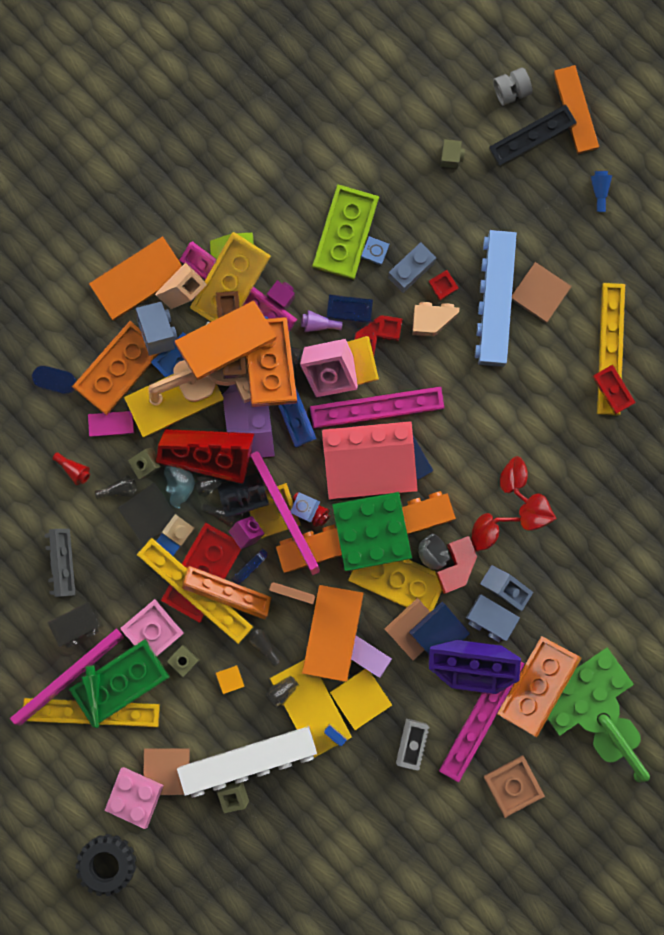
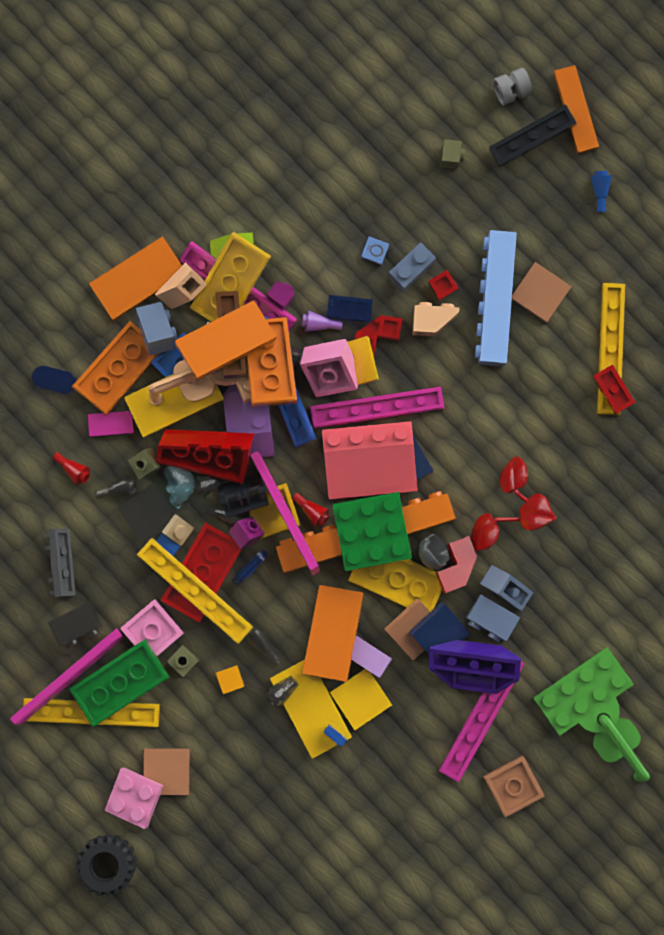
green piece [82,665,100,728] -> none
white brick [177,726,317,798] -> none
orange tile [182,566,272,619] -> none
olive plate [217,782,249,813] -> none
nougat tile [269,582,316,604] -> none
medium blue tile [290,492,320,522] -> none
lime tile [312,184,379,280] -> none
light grey brick [396,719,429,770] -> none
orange tile [497,636,582,737] -> none

